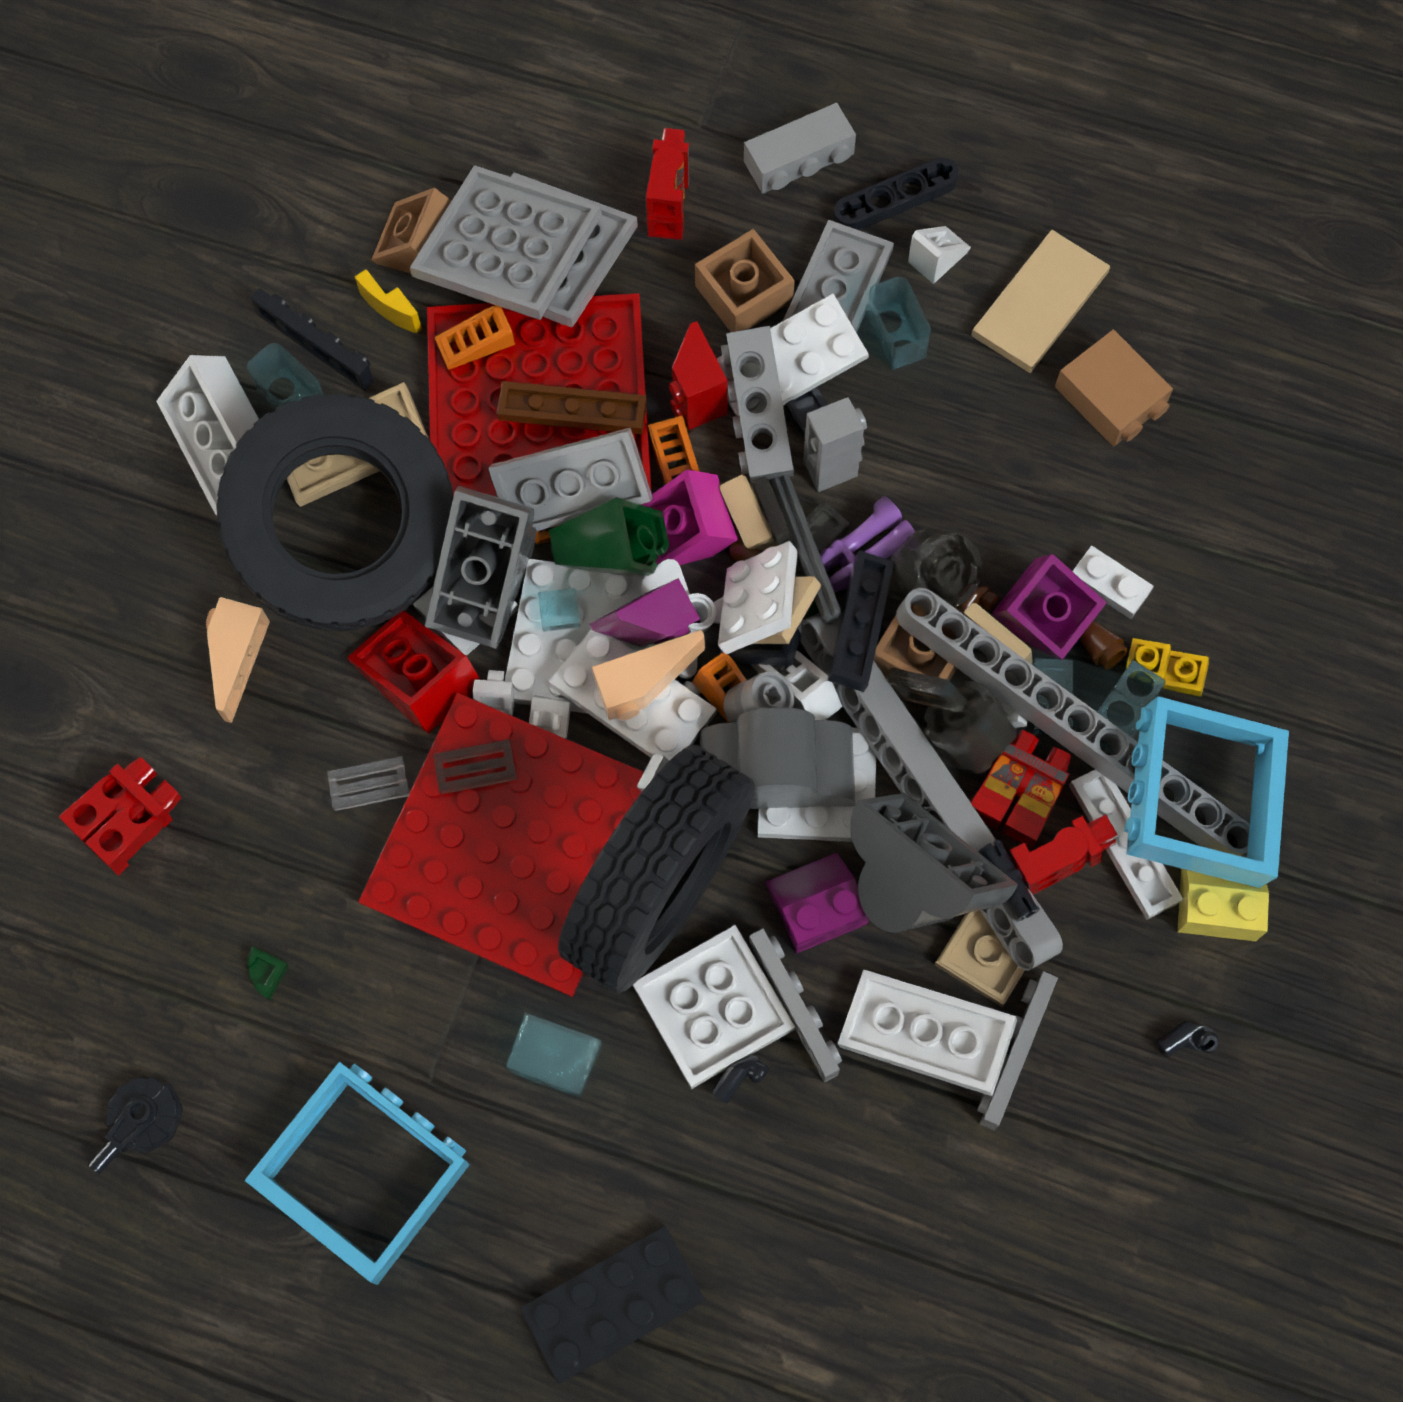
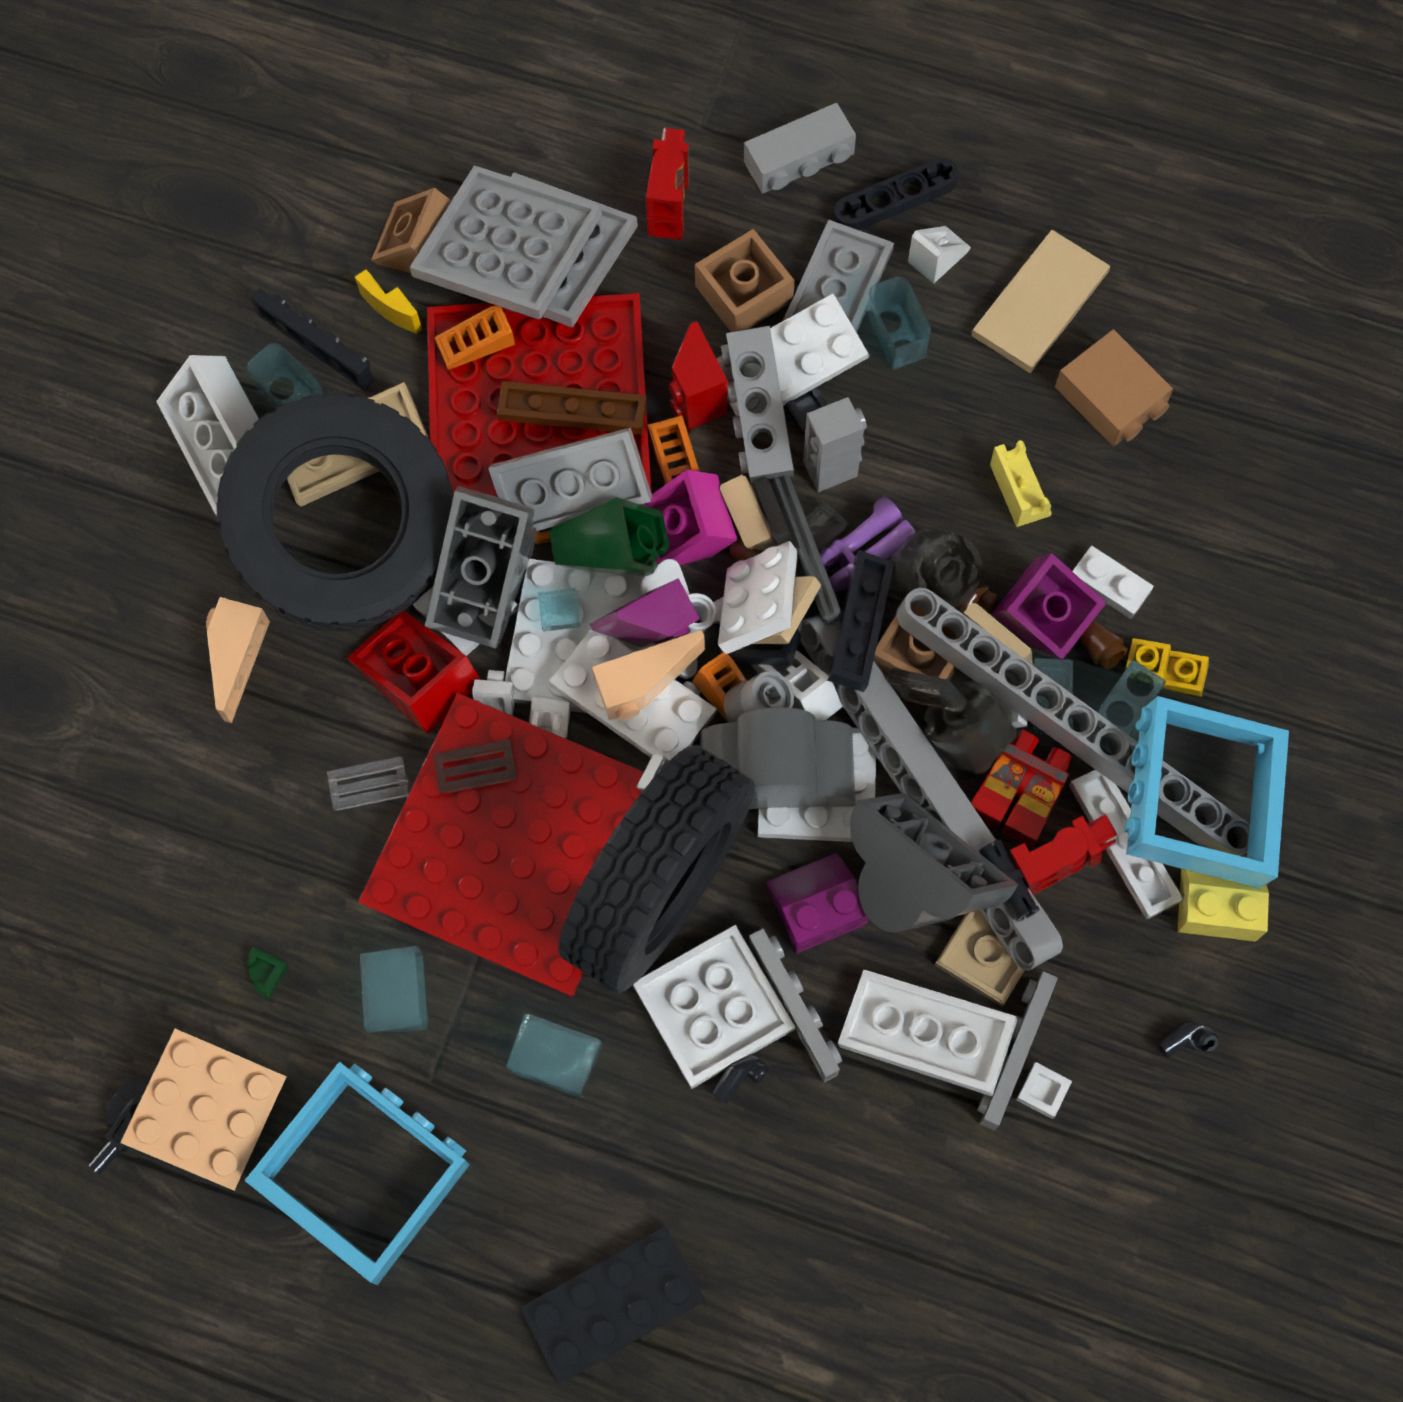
red hips [59,757,182,876] -> none
none -> light nougat plate [120,1029,287,1191]
none -> clear light blue piece [360,946,428,1035]
none -> light yellow hinge [990,440,1052,527]
none -> white plate [1016,1062,1072,1119]

